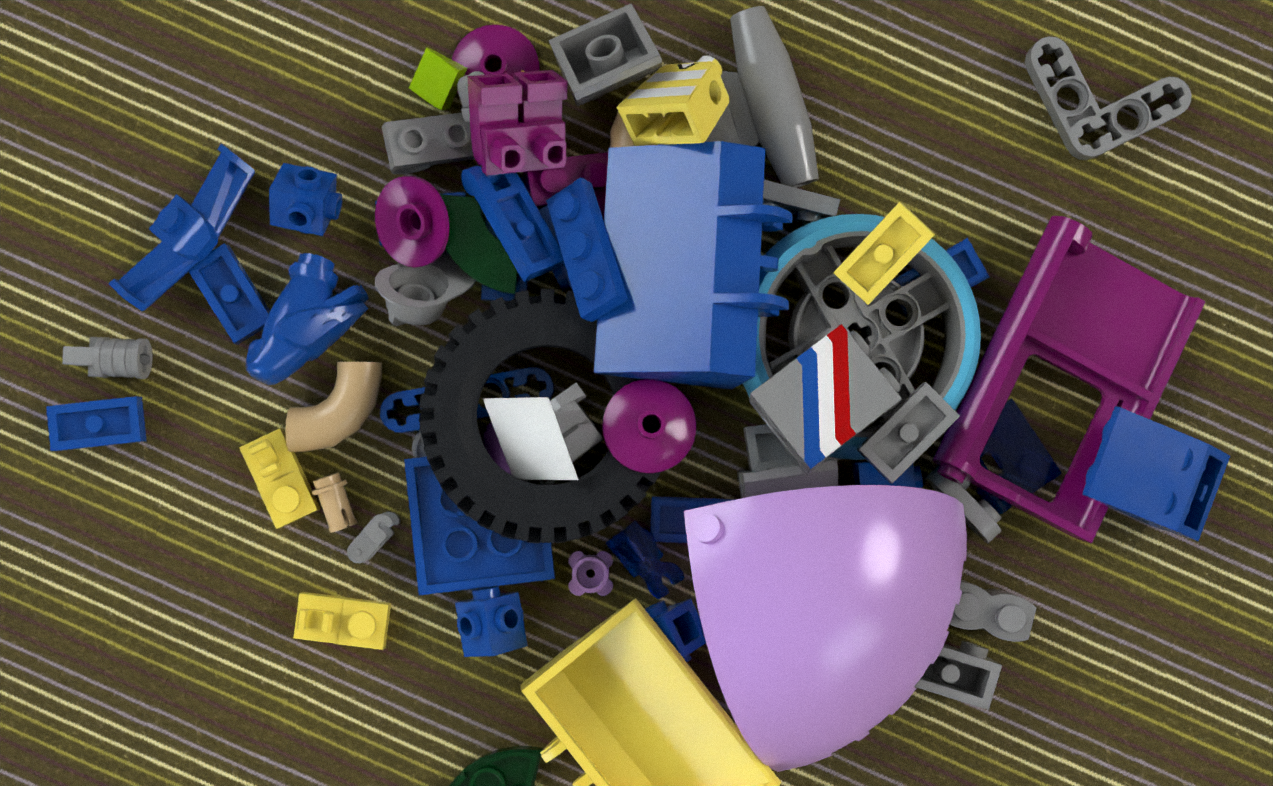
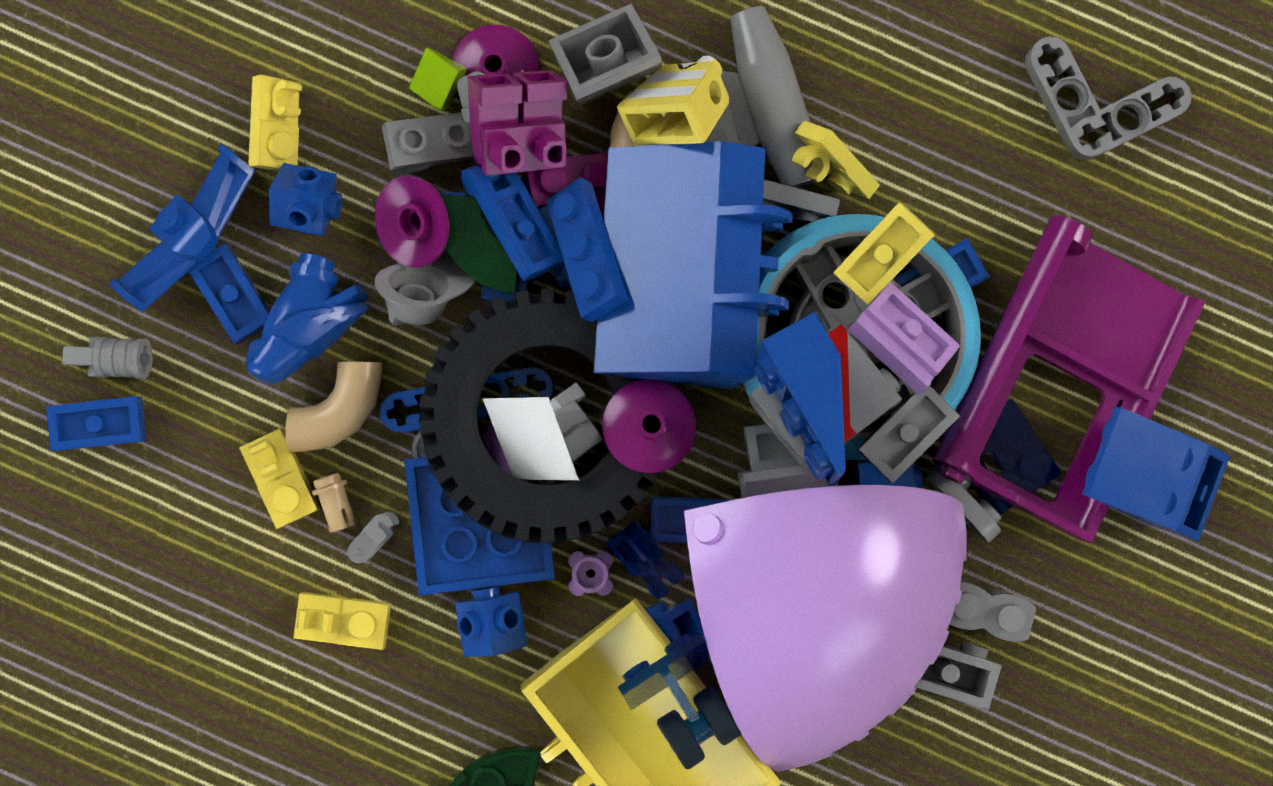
none -> light yellow plate [248,75,302,172]
none -> plate [618,633,741,769]
none -> blue slope [754,312,846,486]
none -> light yellow plate [792,120,880,199]
none -> lavender plate [847,282,960,395]

